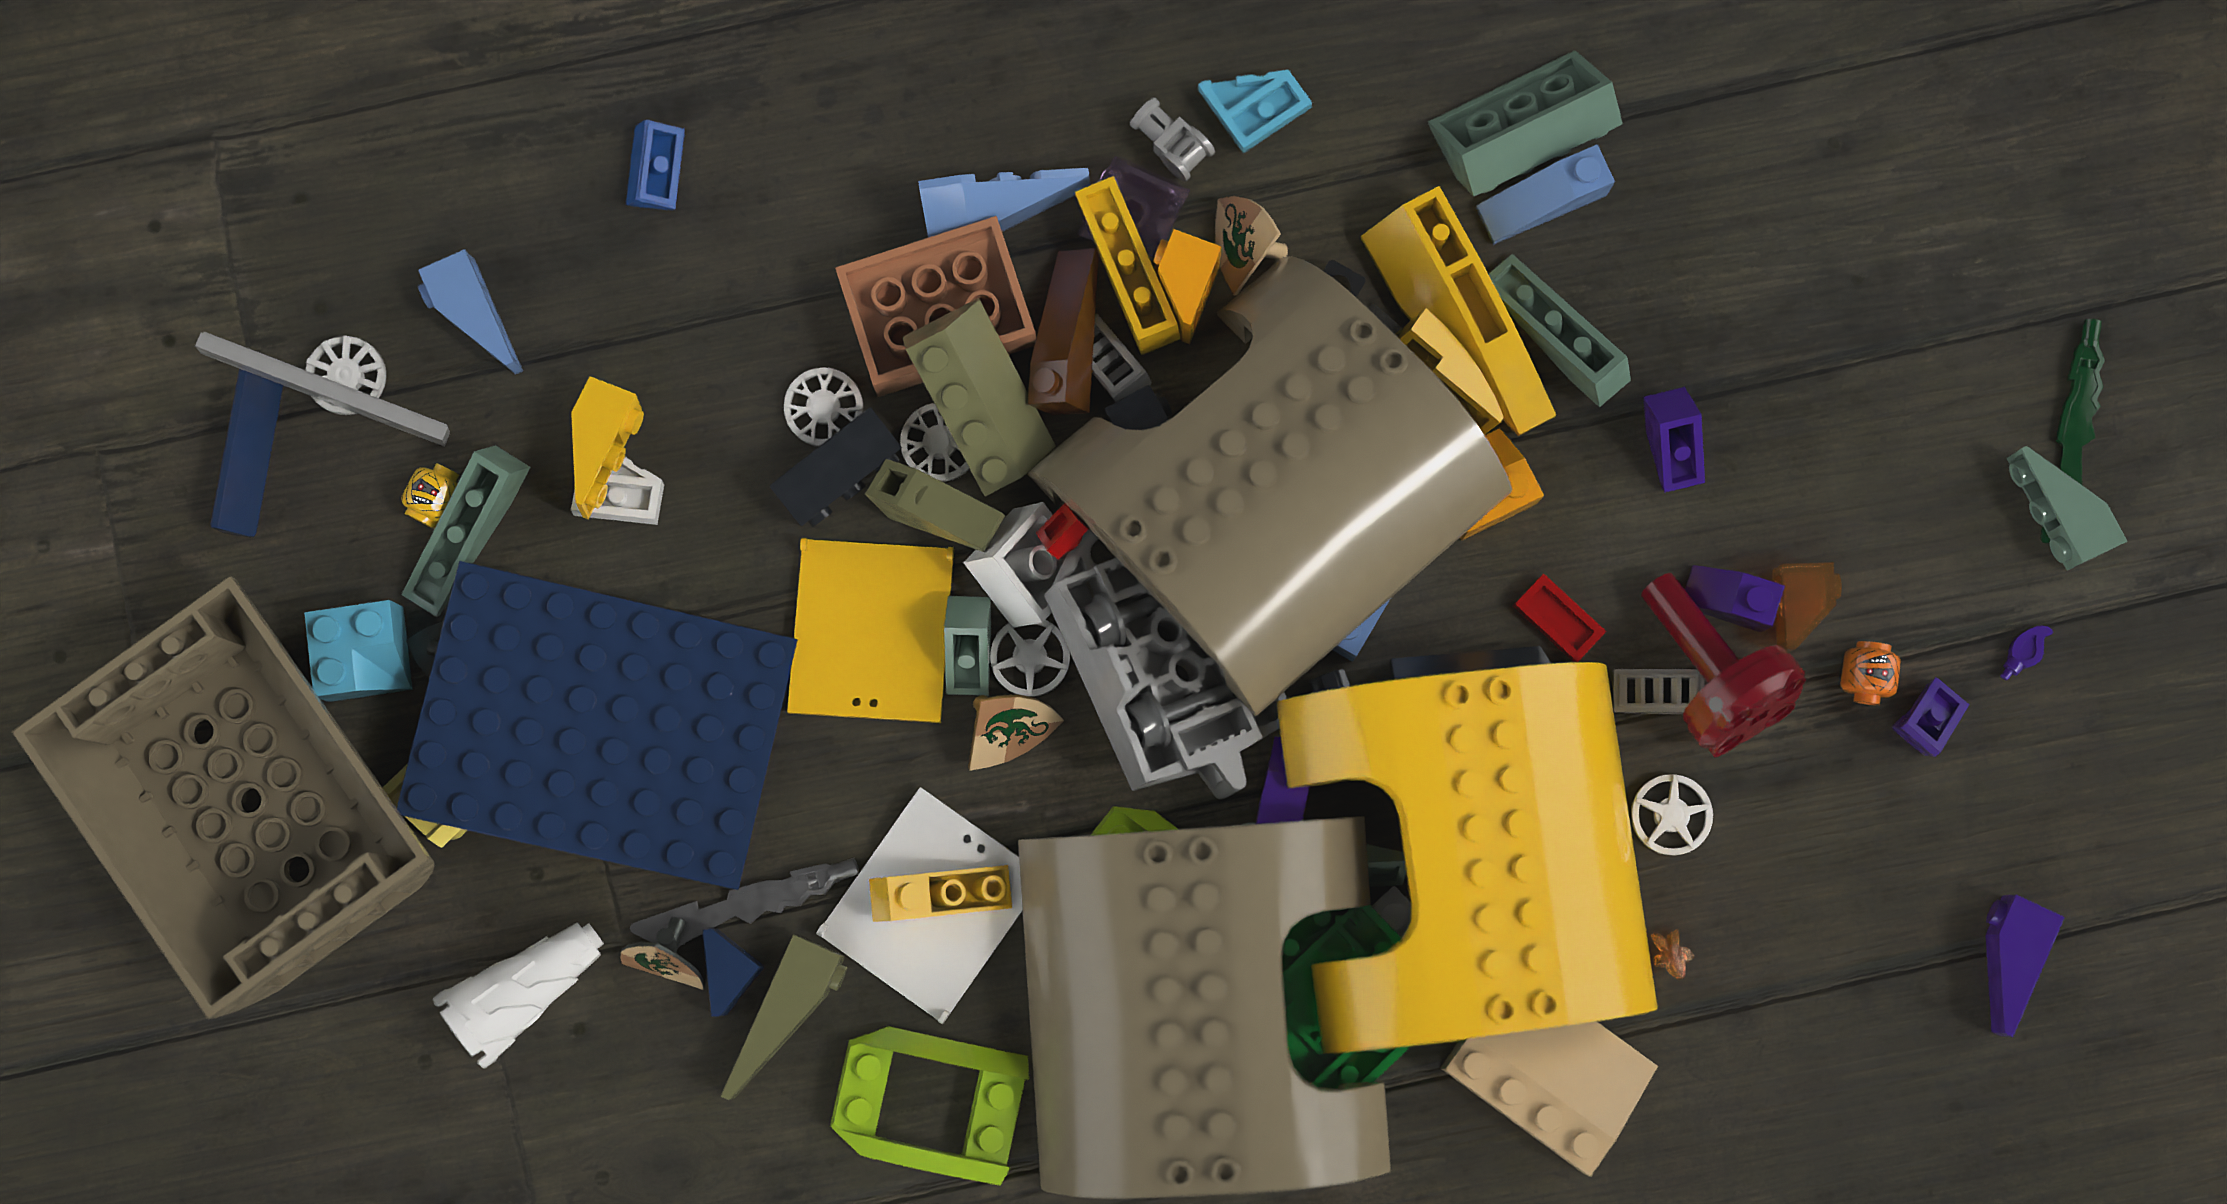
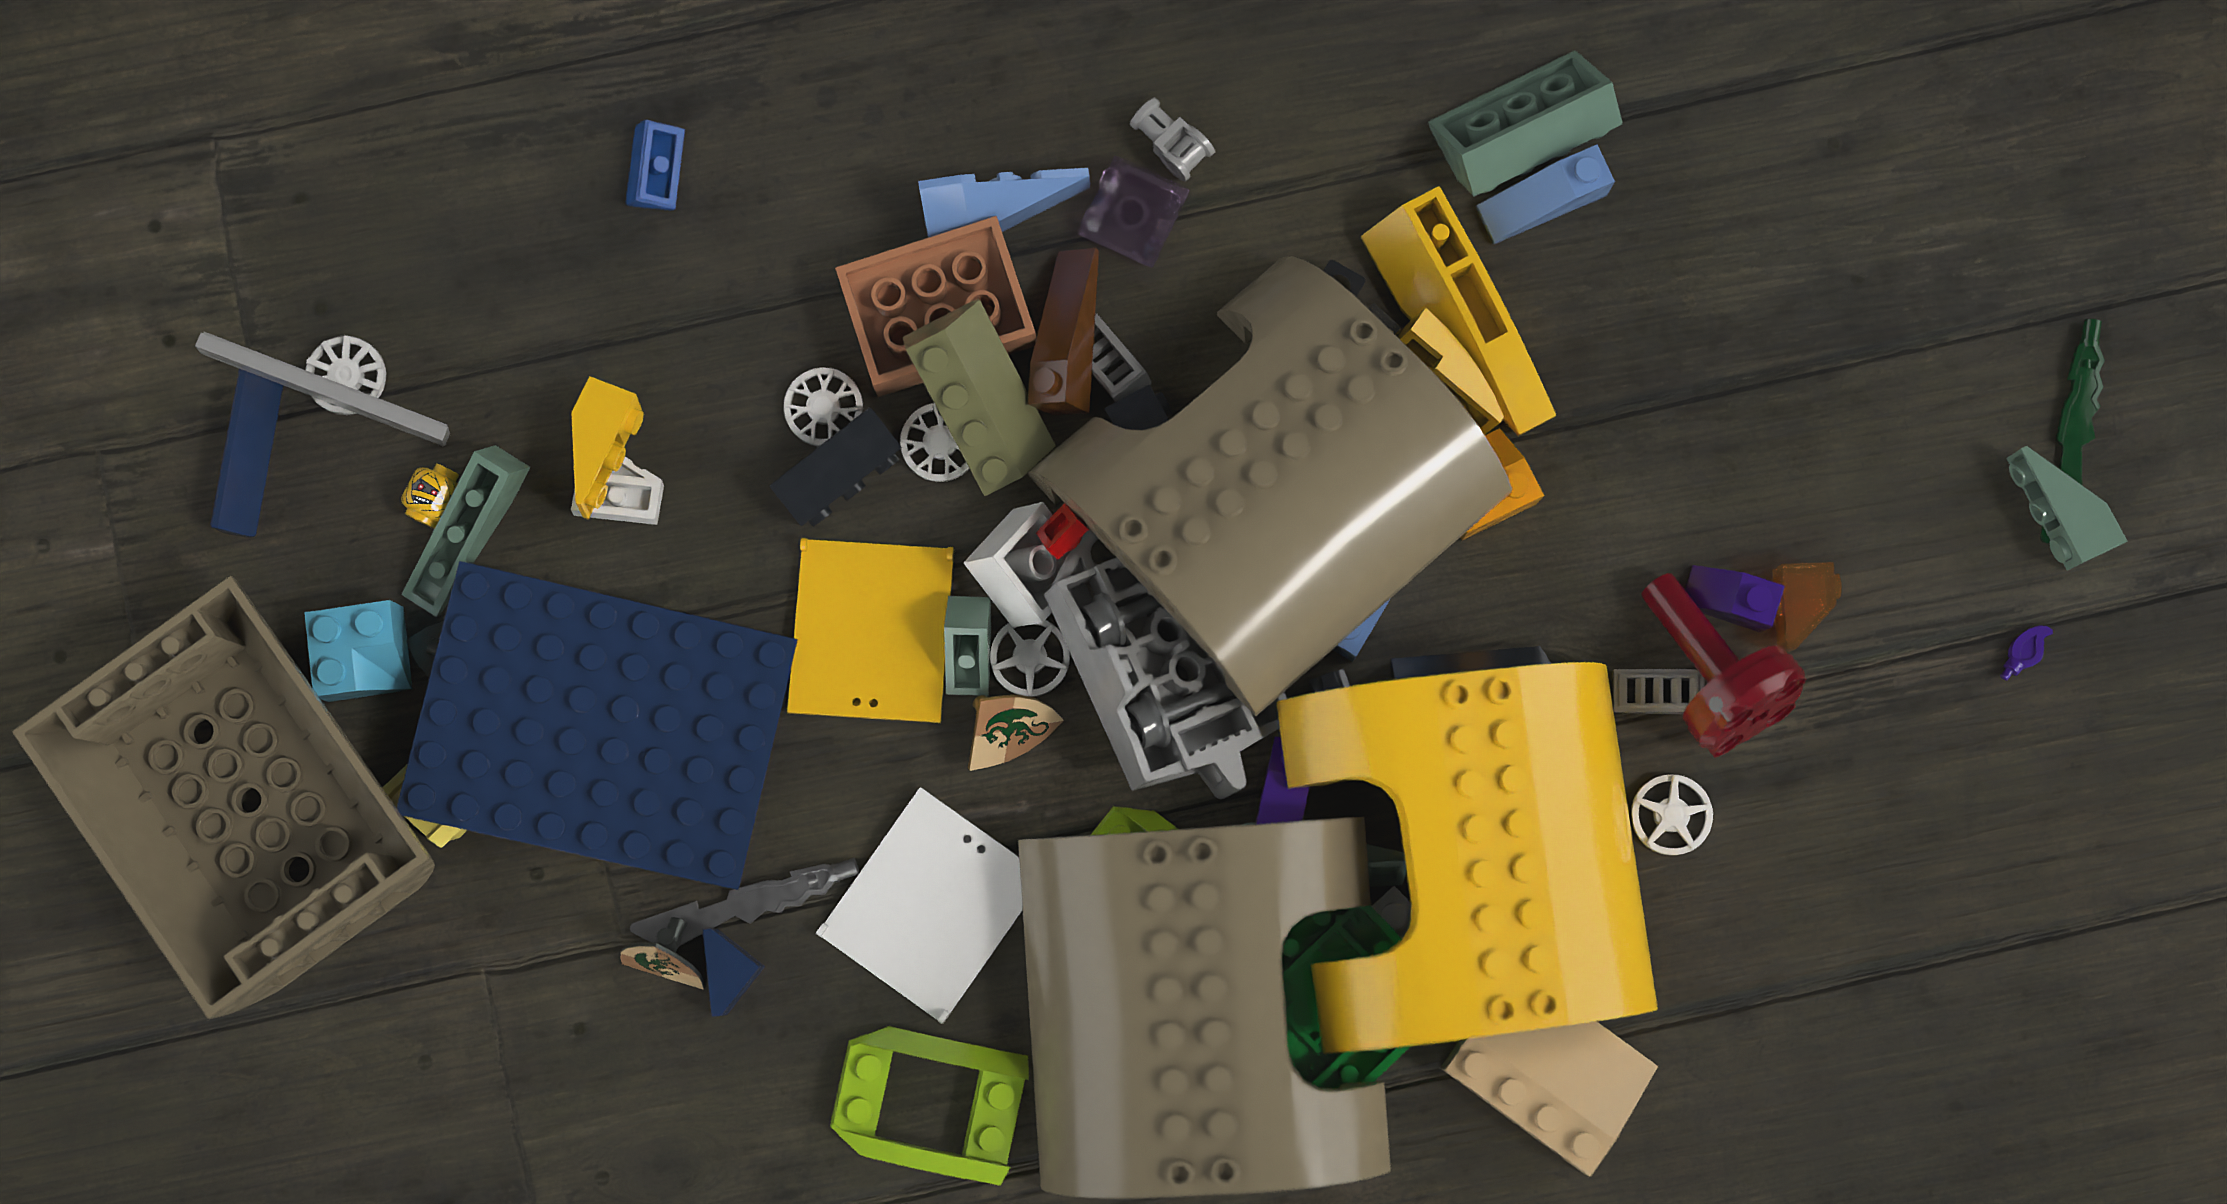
medium blue slope [418,249,523,374] -> none
white cone [433,922,604,1069] -> none
olive slope [721,935,848,1100] -> none
olive slope [865,459,1005,552] -> none
yellow slope [869,865,1012,922] -> none
yellow slope [1075,176,1180,355] -> none
light orange slope [1153,229,1222,344] -> none
medium azure wing [1198,70,1312,153] -> none
shield [1215,196,1288,296] -> none
sand green slope [1488,254,1631,407] -> none
red tile [1513,573,1607,663] -> none
dark purple slope [1644,387,1705,493] -> none
clear orange plant [1651,929,1695,980] -> none
orange head [1840,641,1901,706] -> none
dark purple slope [1891,677,1969,757] -> none
dark purple slope [1986,894,2065,1037] -> none

